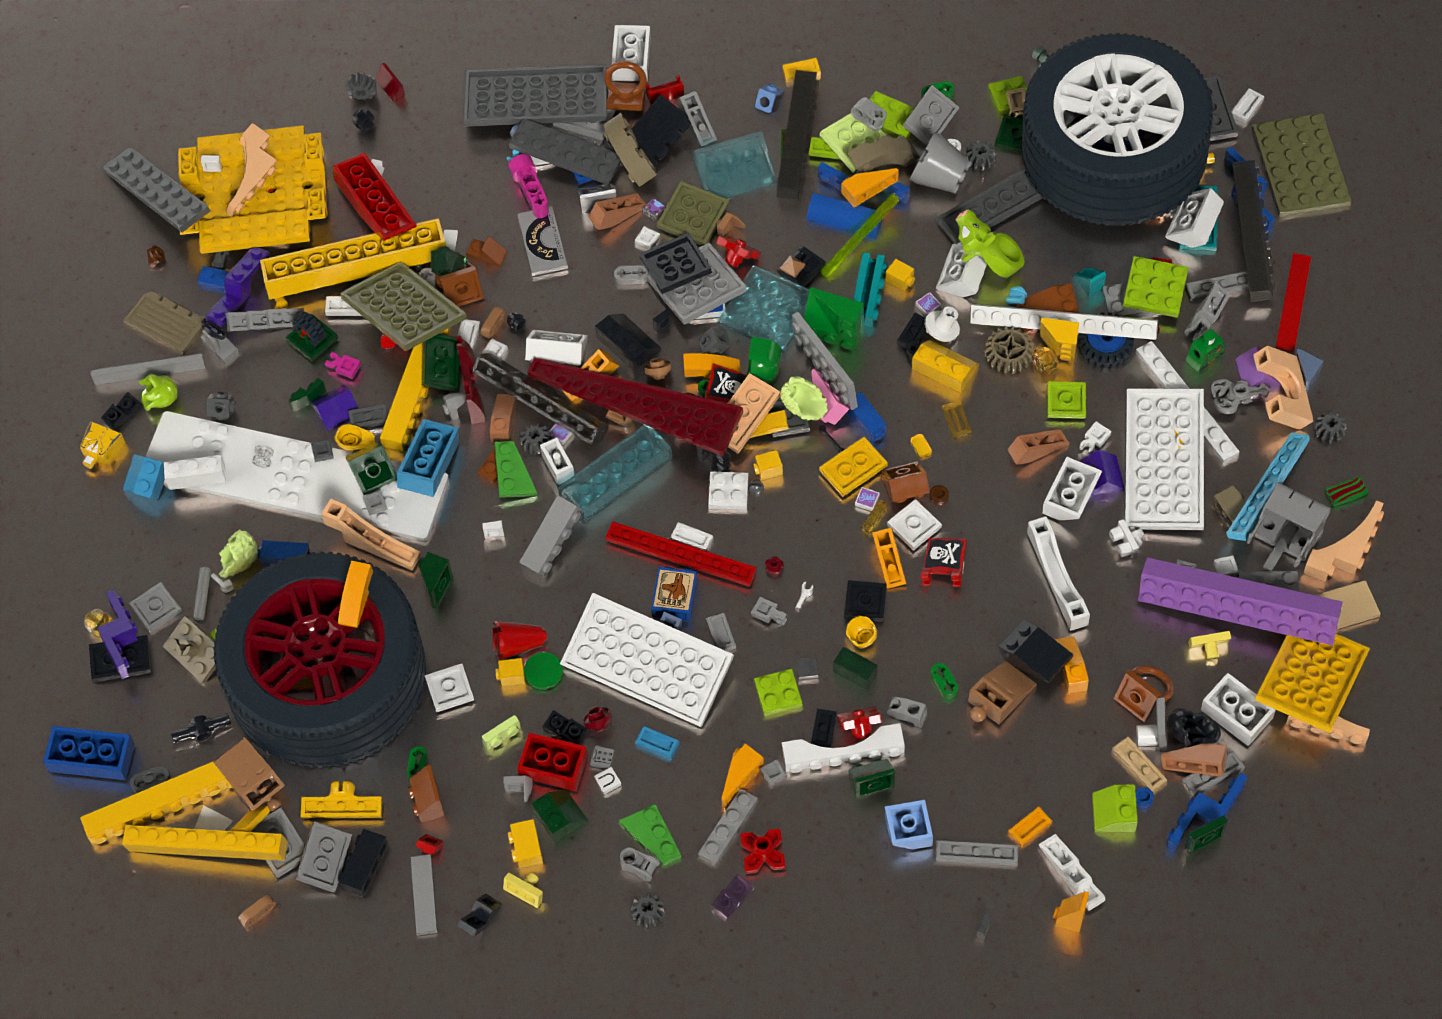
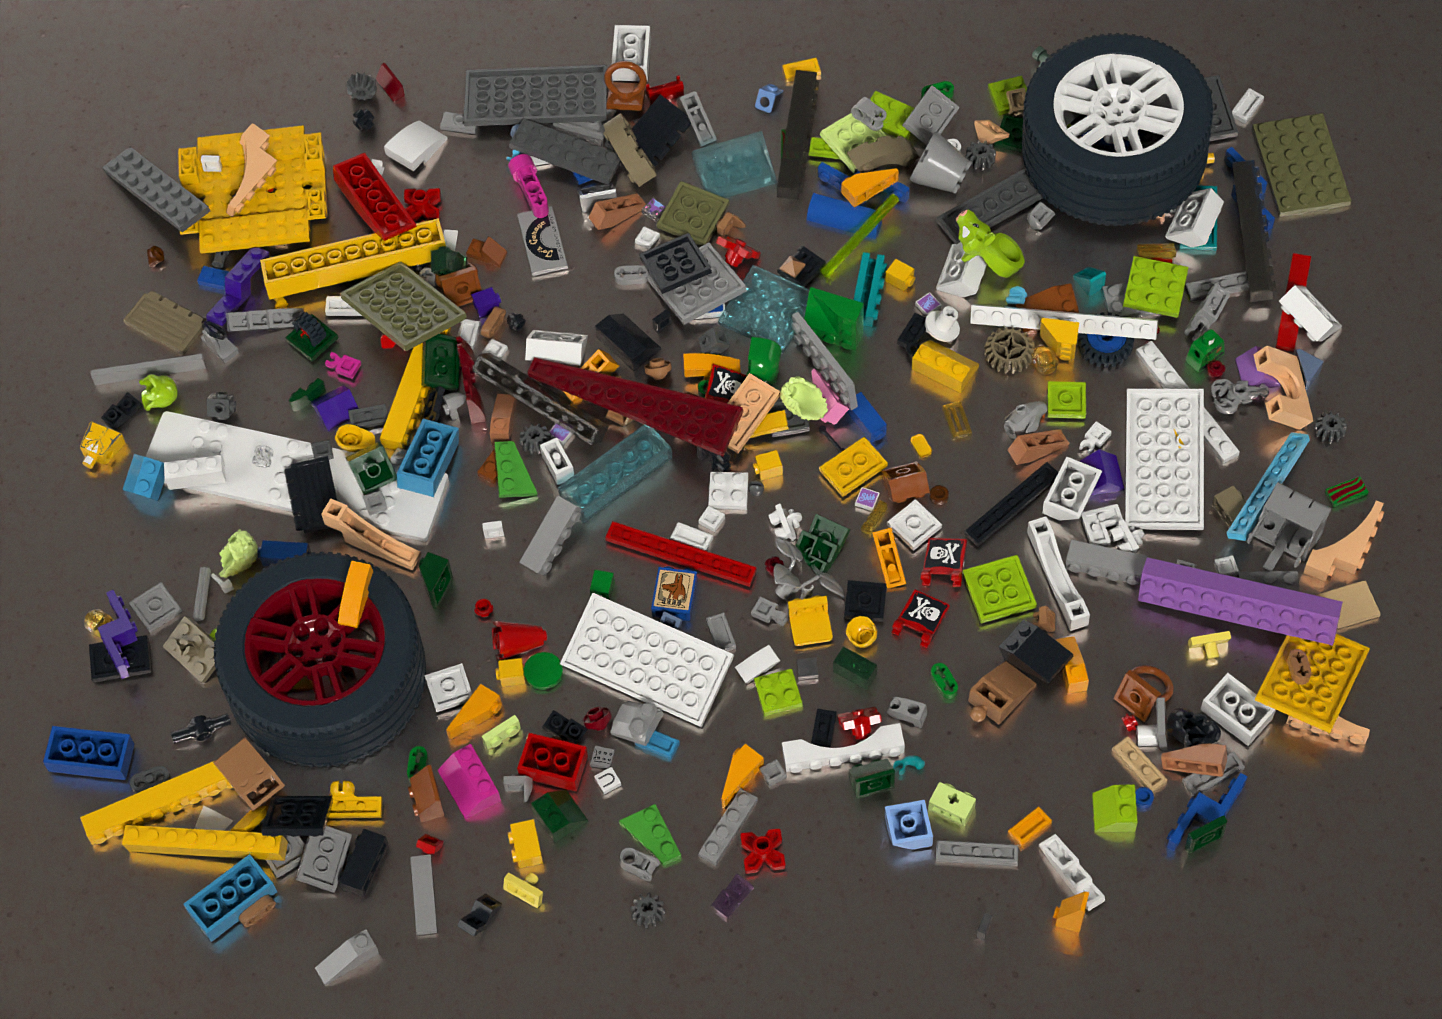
none -> dark azure brick [183,854,277,942]
none -> black plate [262,796,333,837]
none -> black hinge [284,456,337,533]
none -> light grey slope [315,929,379,986]
none -> white slope [384,120,447,171]
none -> white tile [391,448,408,465]
none -> red plant [404,188,441,222]
none -> black hinge [420,386,445,423]
none -> dark pink slope [438,744,501,820]
none -> light grey plate [440,112,478,134]
none -> light orange slope [446,684,502,739]
none -> dark purple brick [471,287,502,318]
none -> red plate [474,599,493,617]
none -> green brick [590,570,615,600]
none -> light grey slope [610,701,663,746]
none -> white tile [698,506,725,532]
none -> white slope [735,645,781,684]
none -> white hips [768,504,802,541]
none -> light grey plant [774,538,845,600]
none -> yellow bracket [788,595,833,646]
none -> dark green slope [796,514,851,576]
none -> flag [891,589,950,649]
none -> teal arm [893,755,925,775]
none -> yellowish green brick [928,782,976,827]
none -> lime plate [962,555,1037,624]
none -> black plate [964,462,1059,547]
none -> light nougat slope [974,120,1010,145]
none -> light grey animal [1004,401,1047,440]
none -> light grey plate [1027,202,1055,230]
none -> medium nougat tile [1033,606,1055,632]
none -> light grey brick [1065,540,1148,585]
none -> white plate [1080,504,1123,546]
none -> red plate [1121,713,1138,732]
none -> clear yellow tile [1137,243,1176,258]
none -> dark red plate [1207,360,1226,378]
none -> white slope [1279,285,1342,342]
none -> medium nougat beam [1287,649,1311,685]

